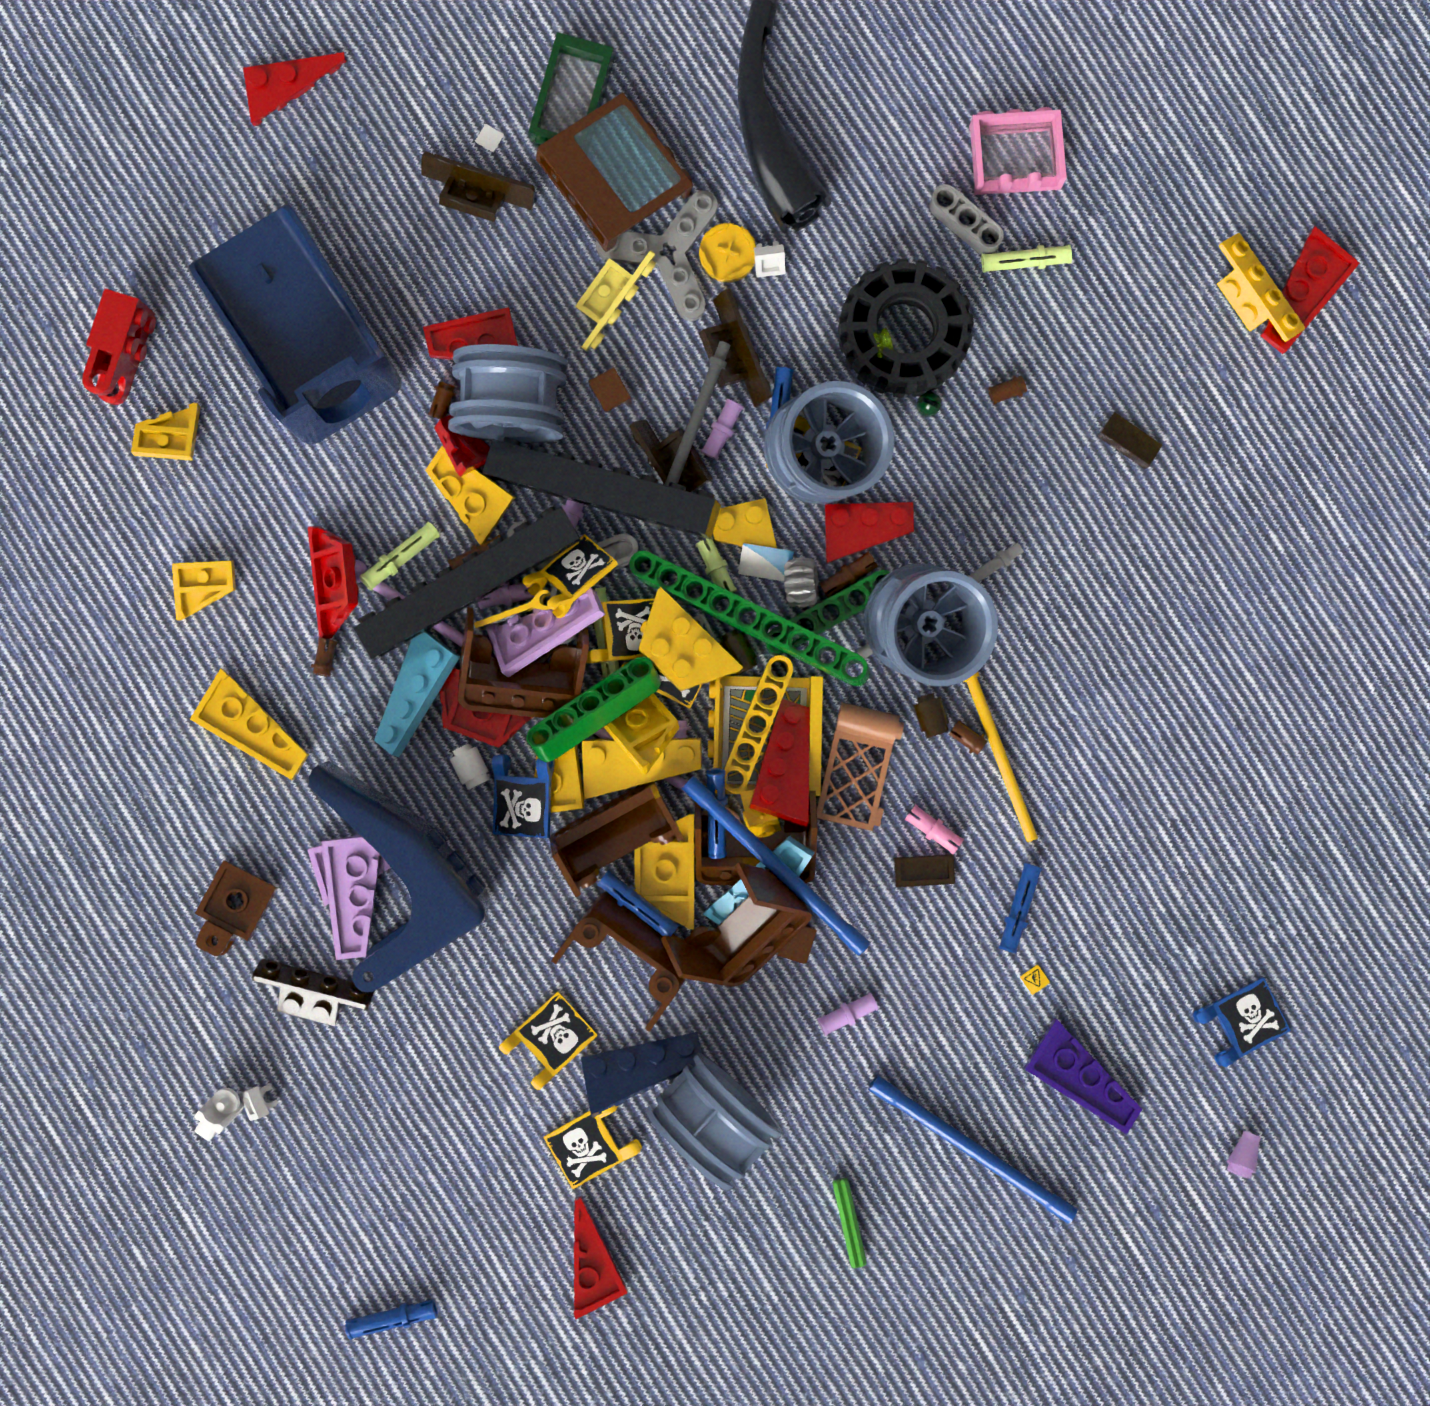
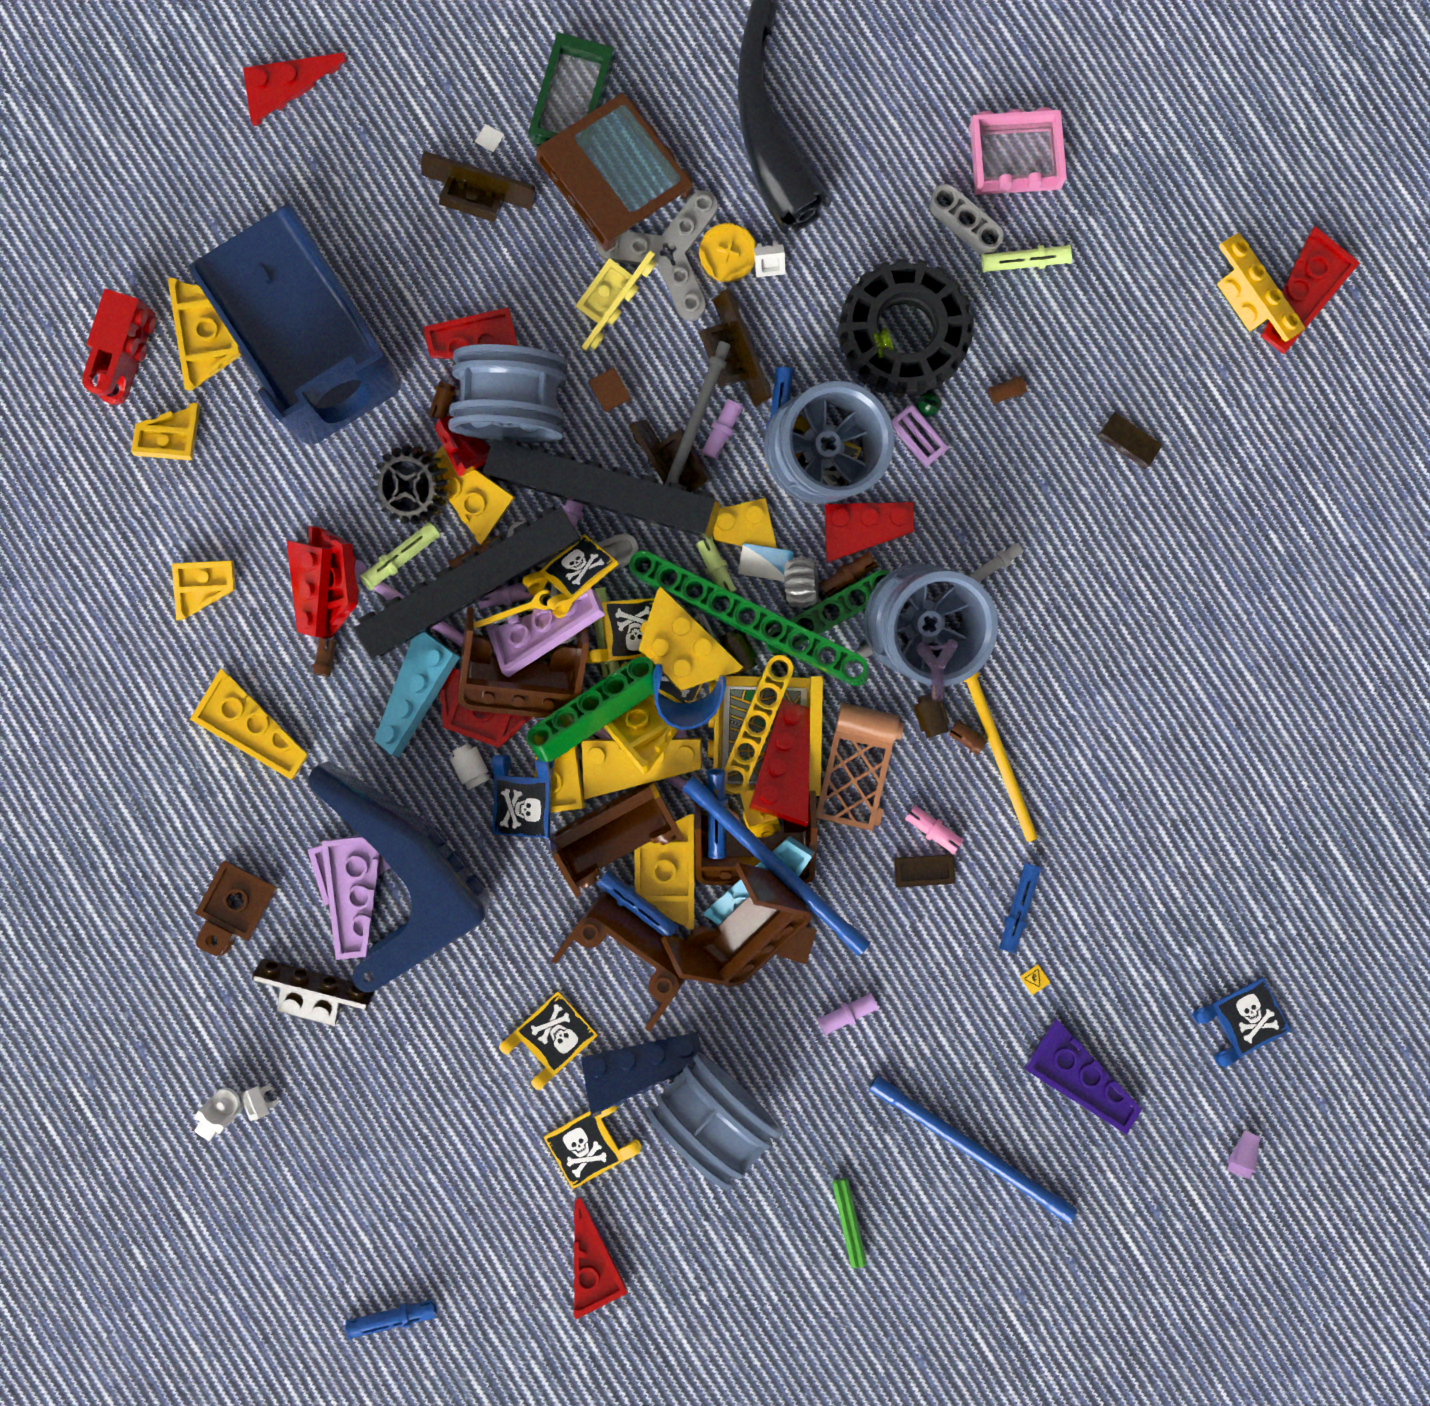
none -> yellow wing [168,278,242,391]
none -> red wing [286,540,332,637]
none -> black gear [371,445,451,525]
none -> blue piece [652,664,726,730]
none -> lavender tile [891,403,949,468]
none -> clear purple piece [916,639,958,701]

